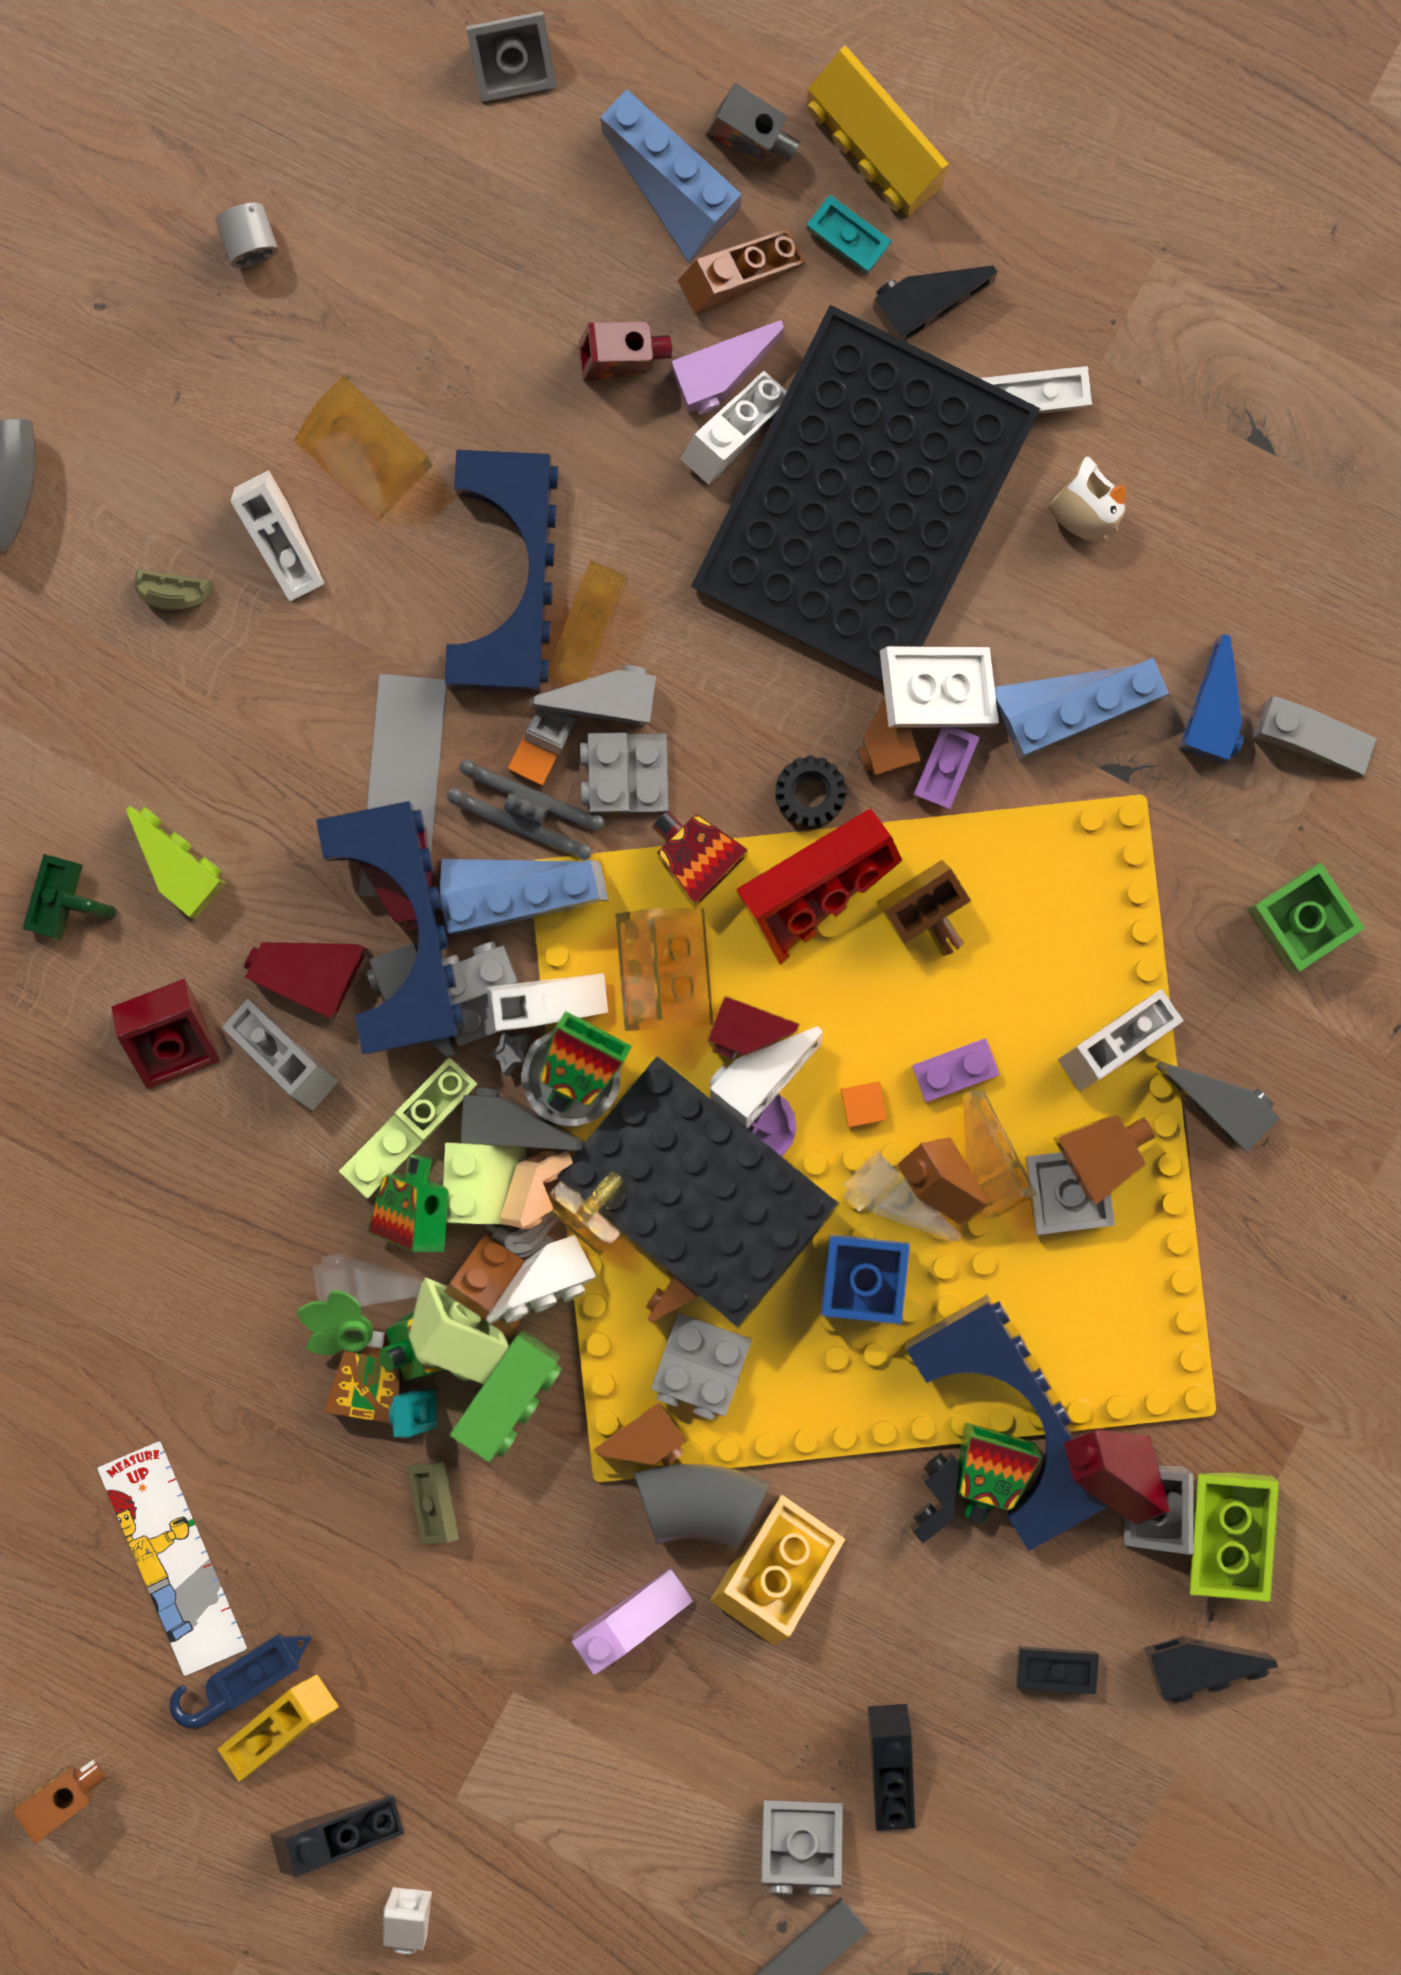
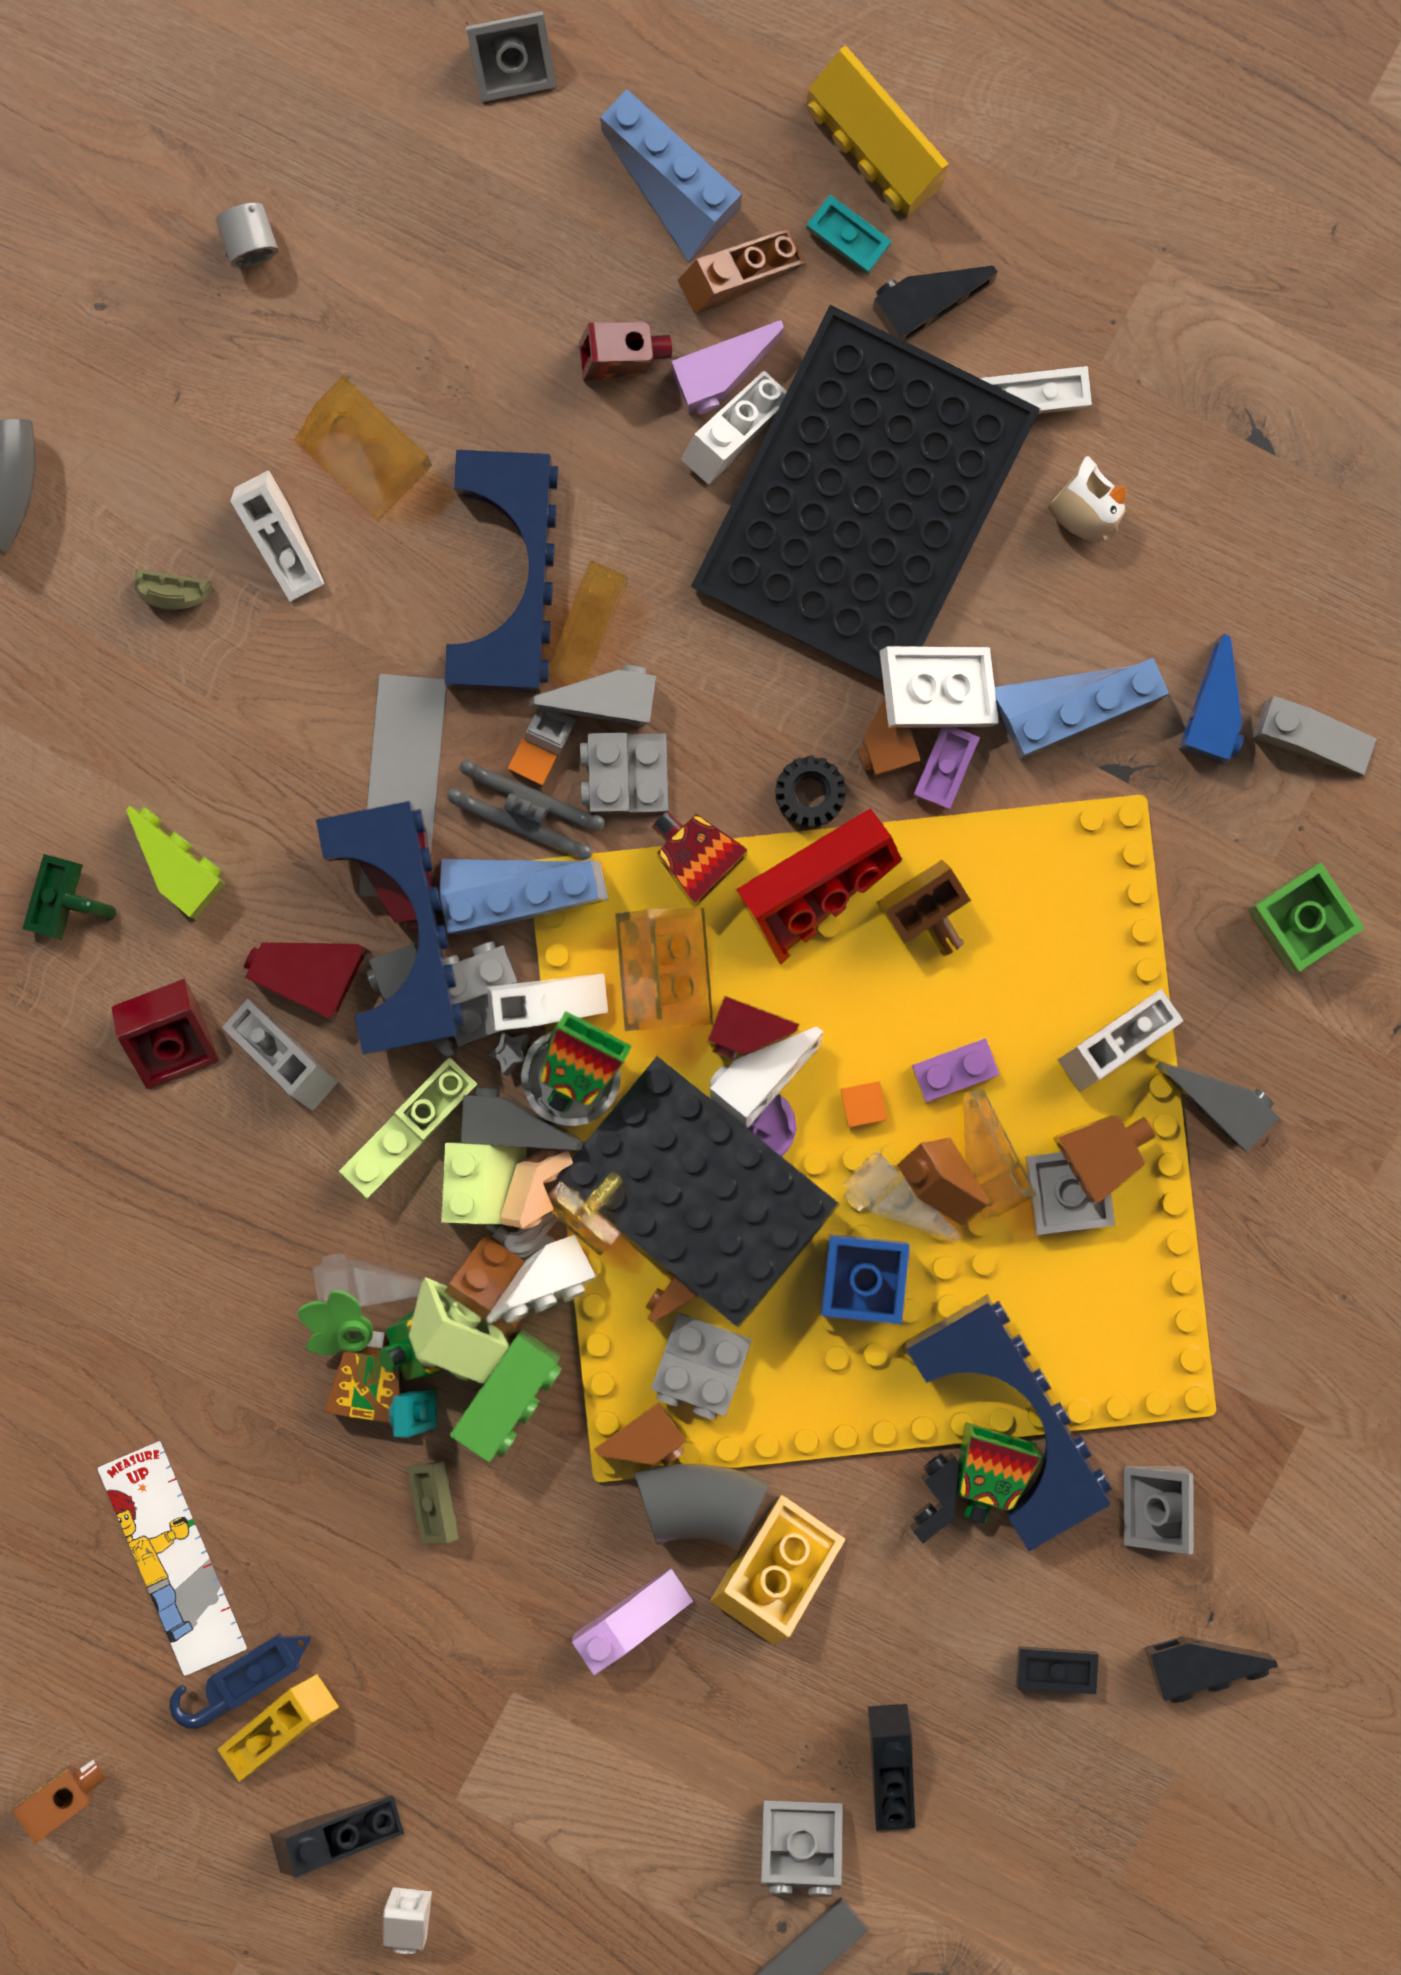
green torso [367,1155,448,1252] -> none
dark grey torso [705,83,800,162] -> none
dark red slope [1064,1430,1170,1524] -> none
lime slope [1189,1472,1279,1602] -> none

